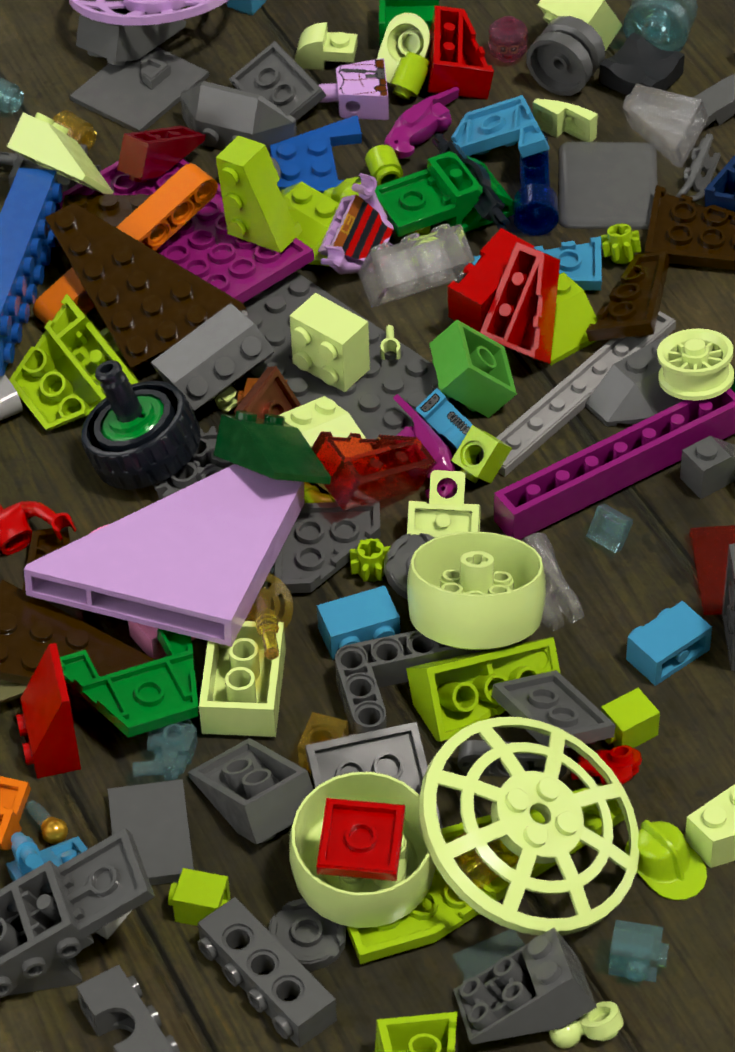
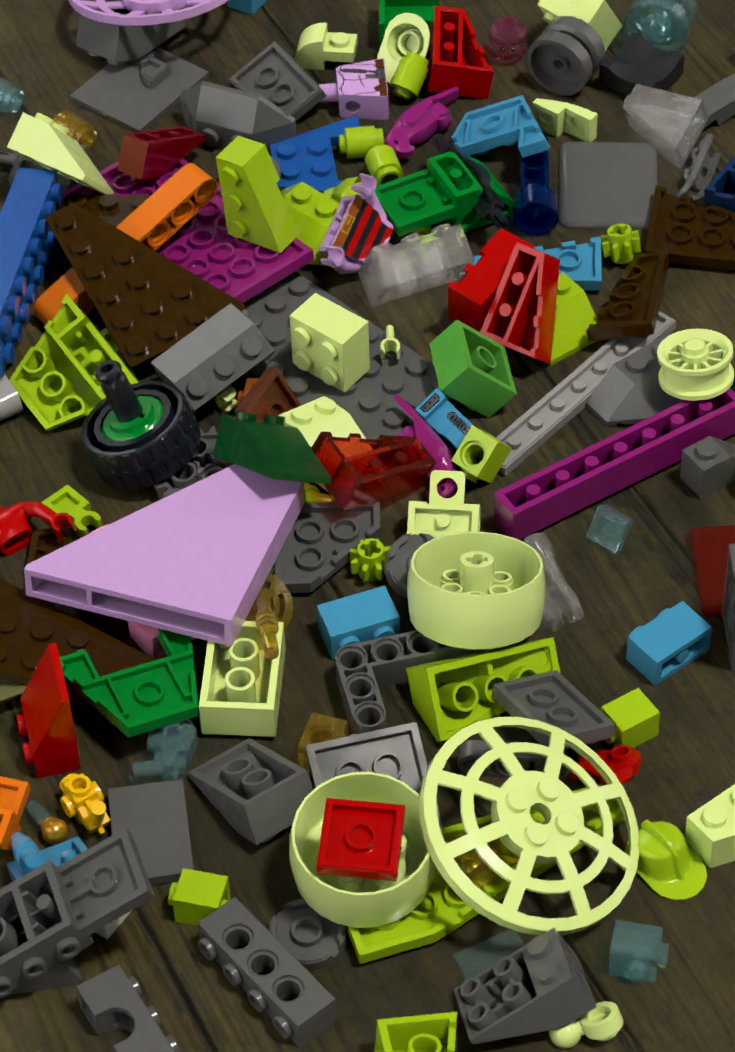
none -> lime plate [41,484,102,538]
none -> yellow piece [59,773,111,835]
none -> lime brick [338,126,384,159]

